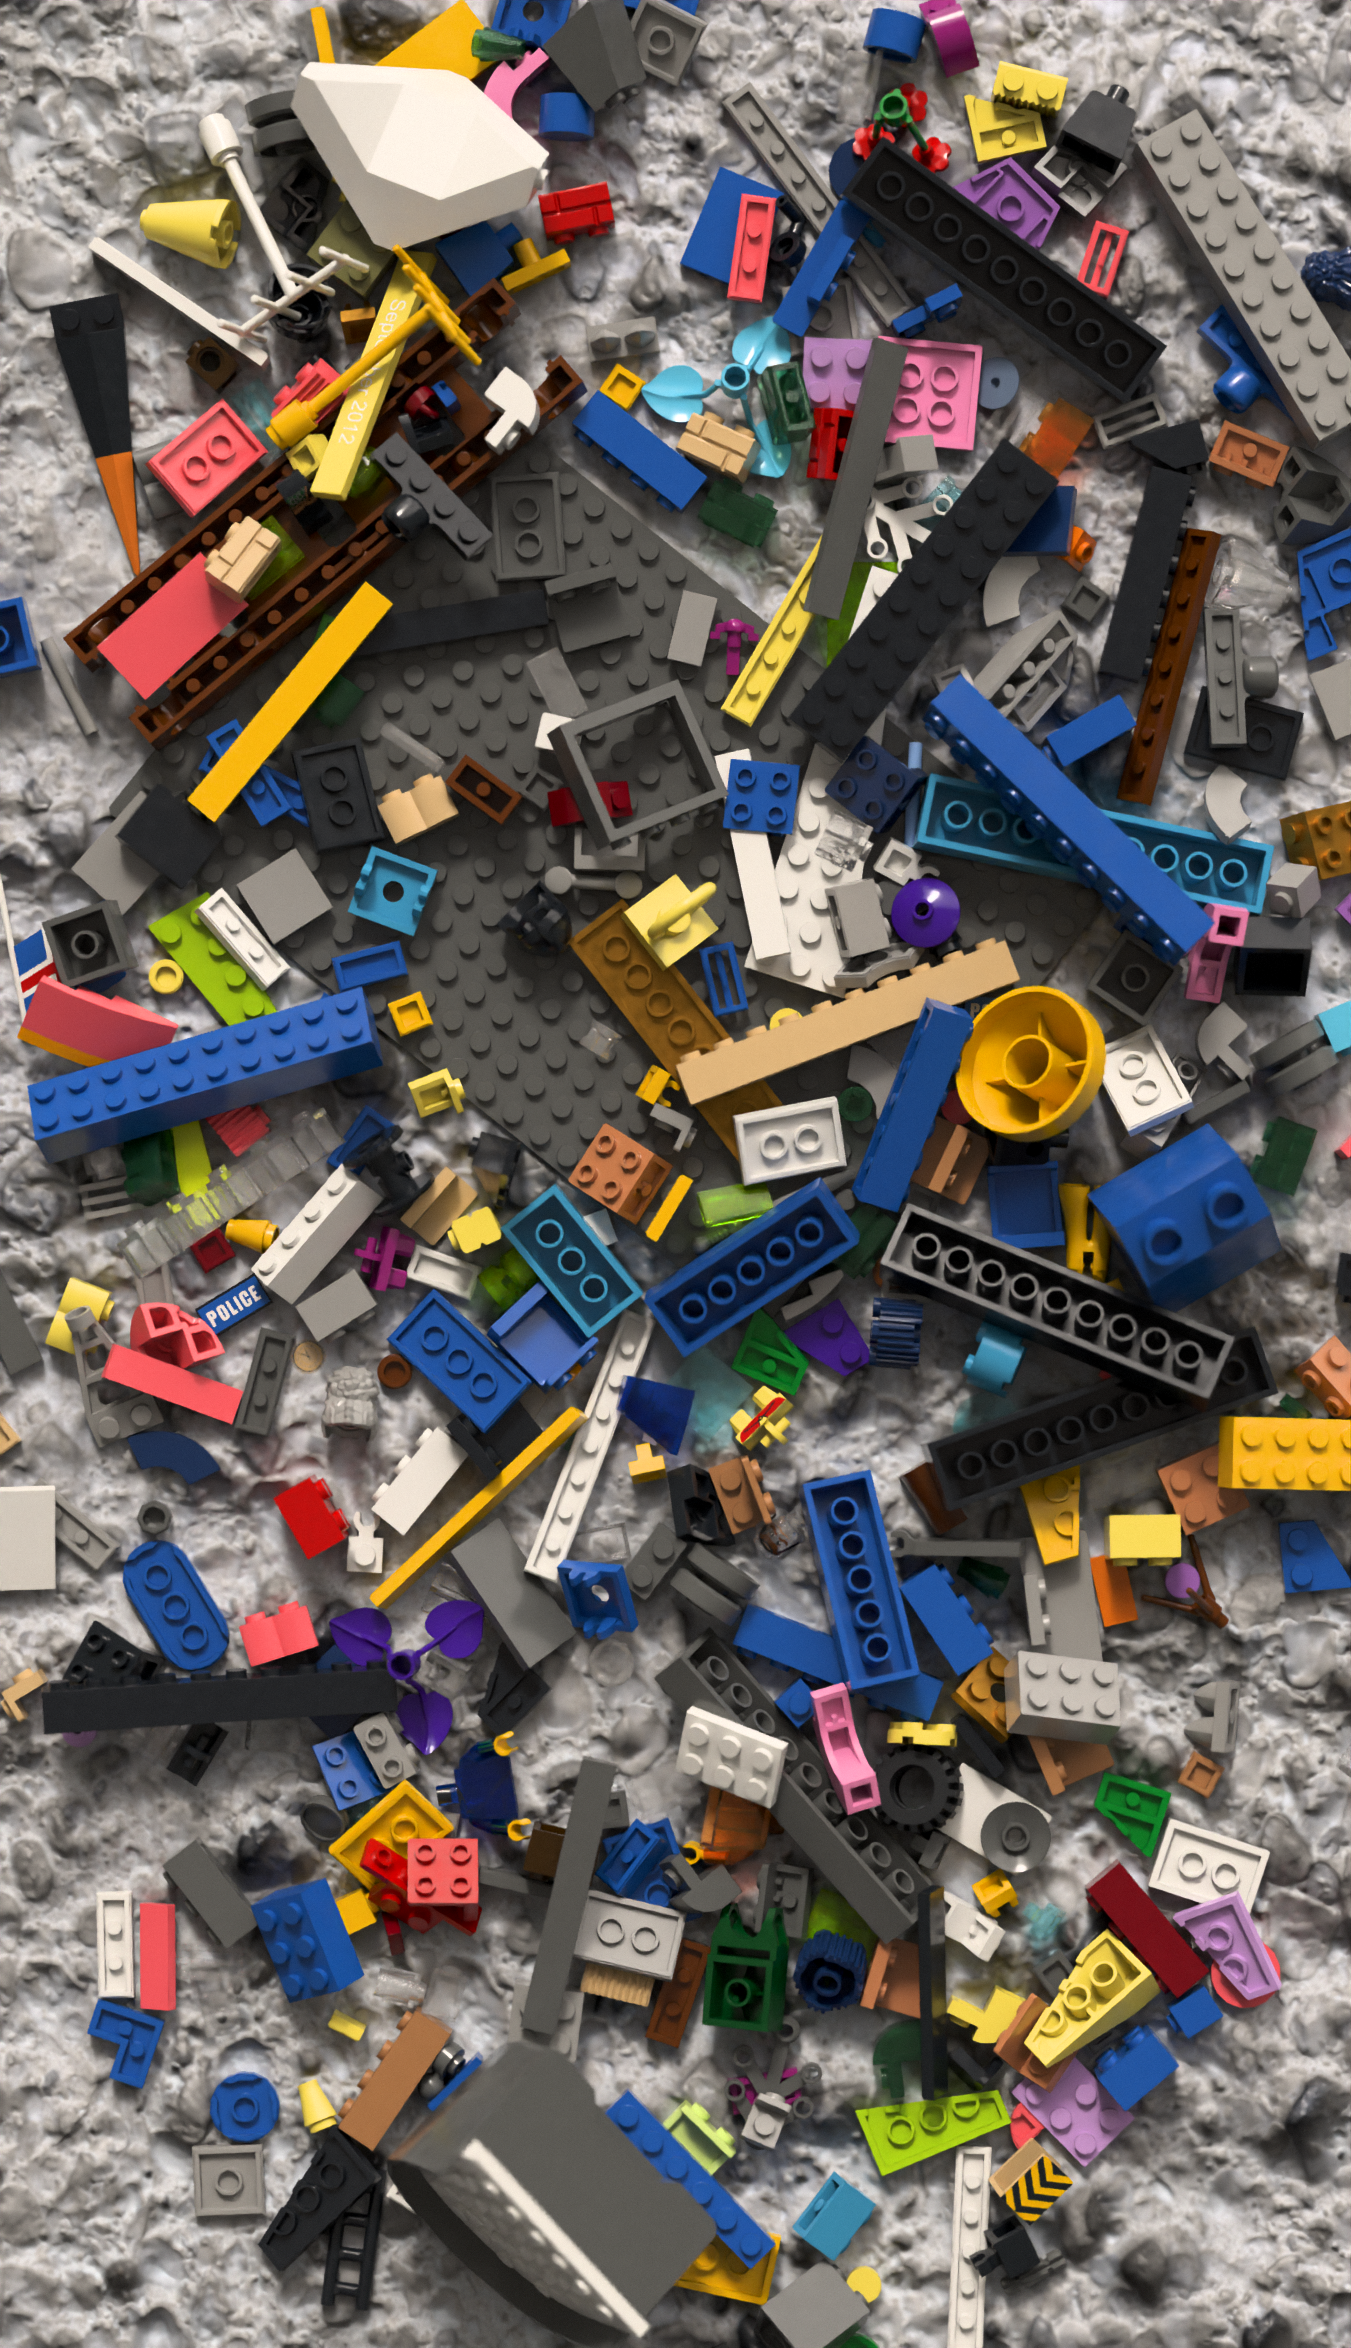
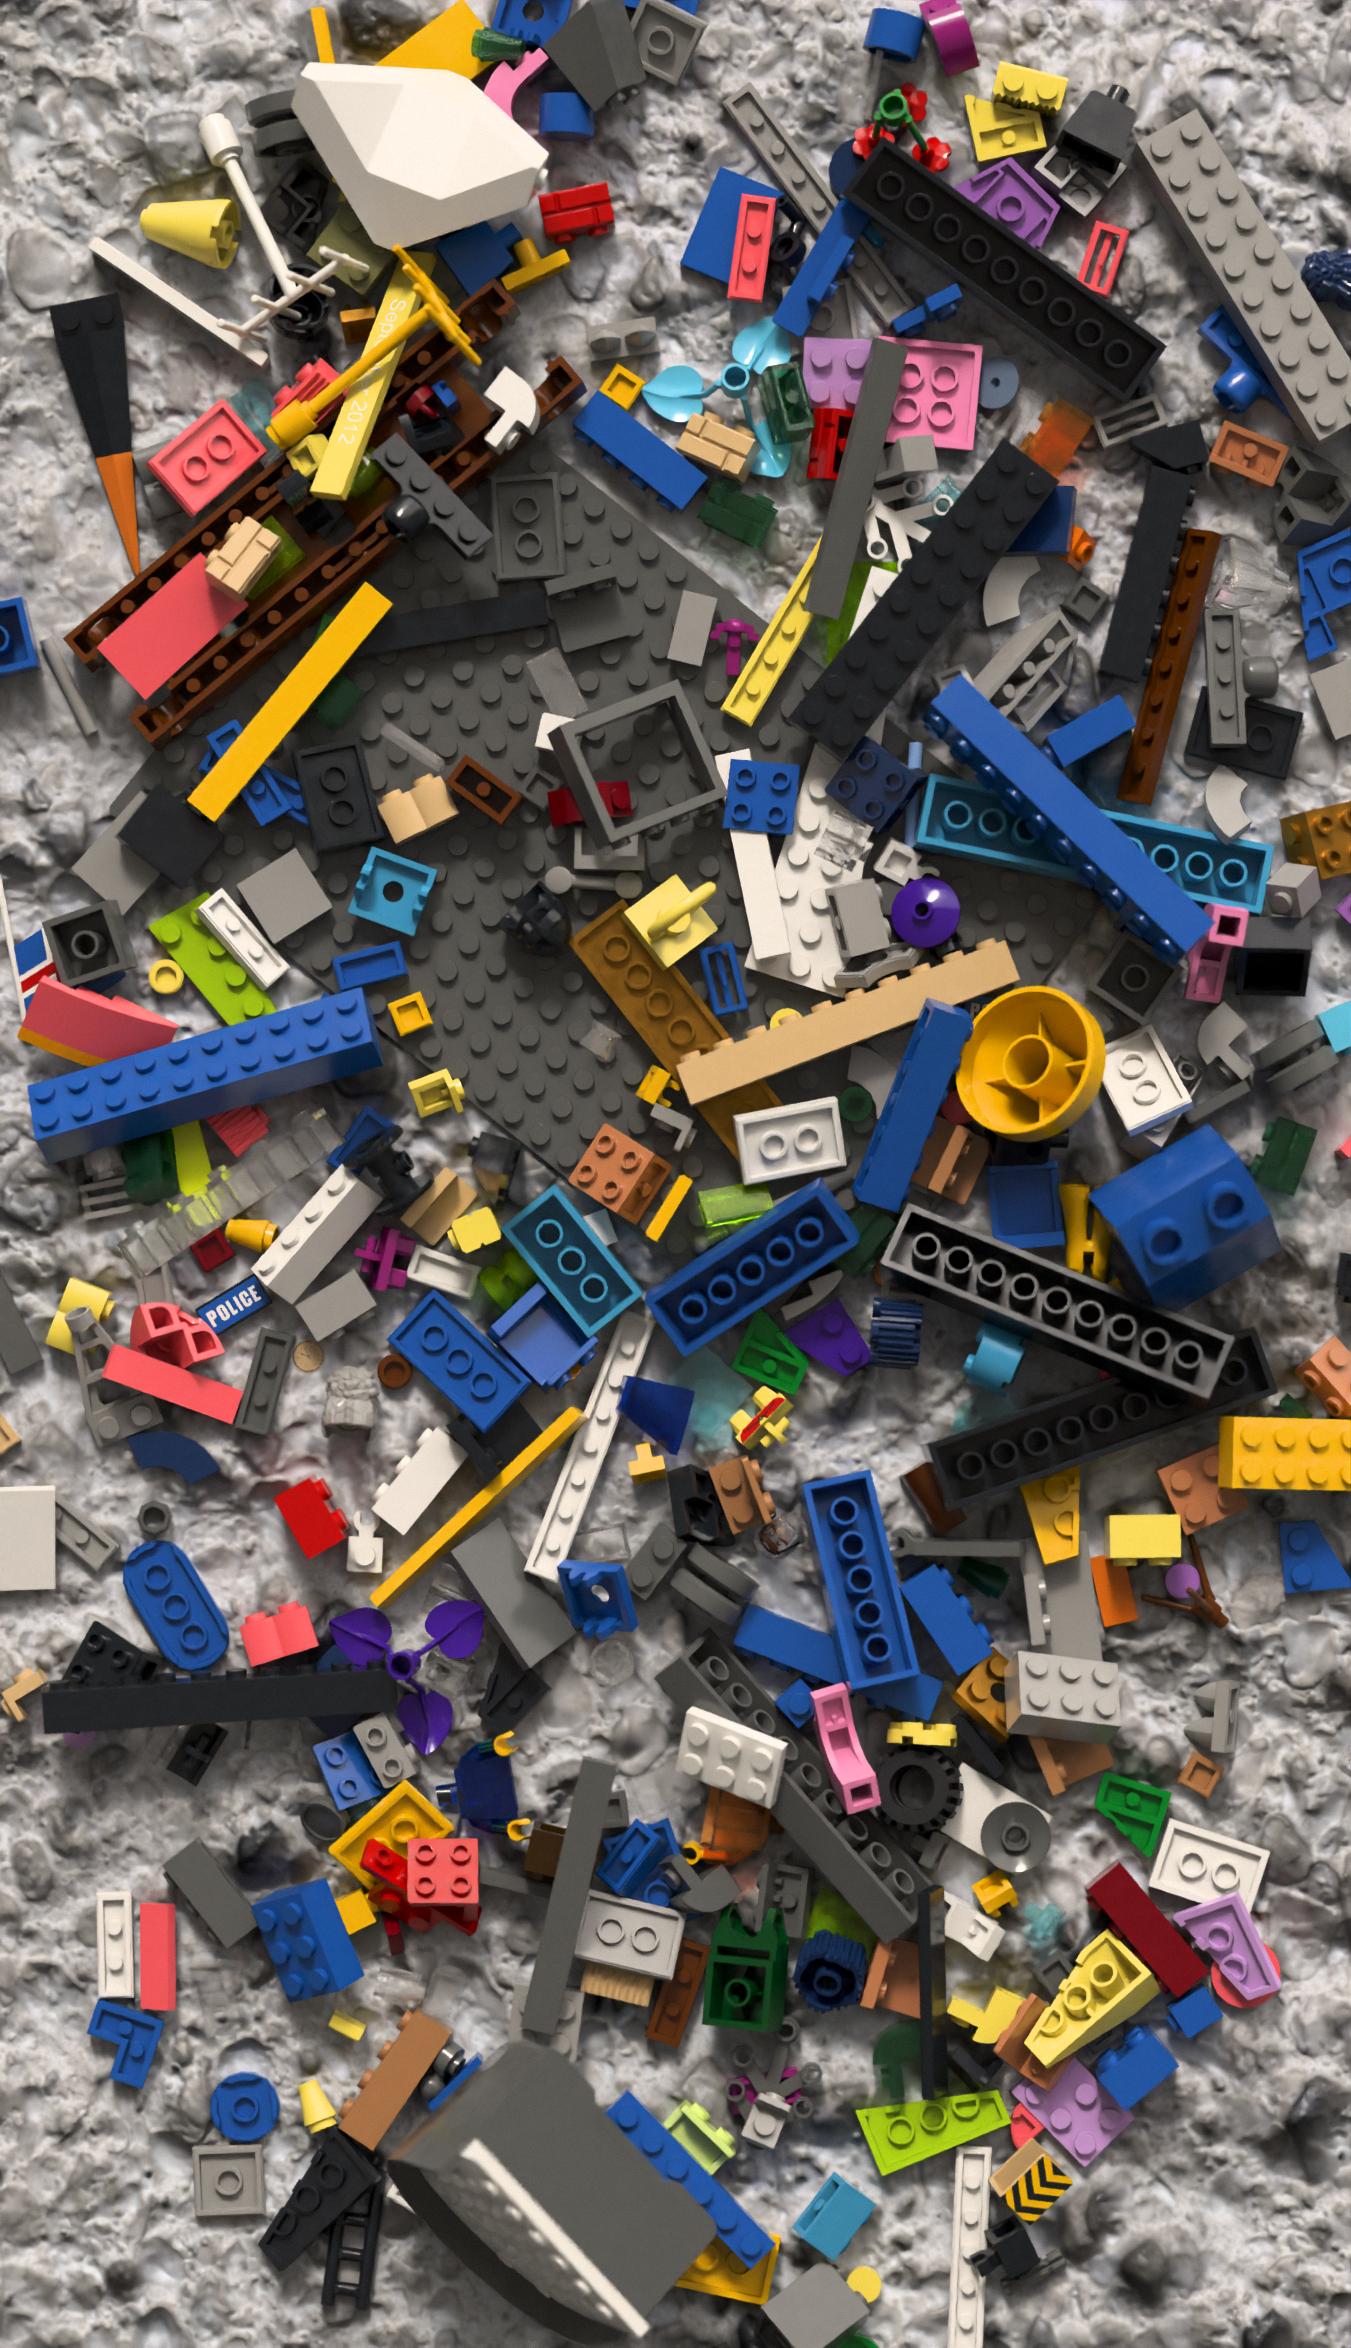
dark brown brick [185,337,242,395] -> none

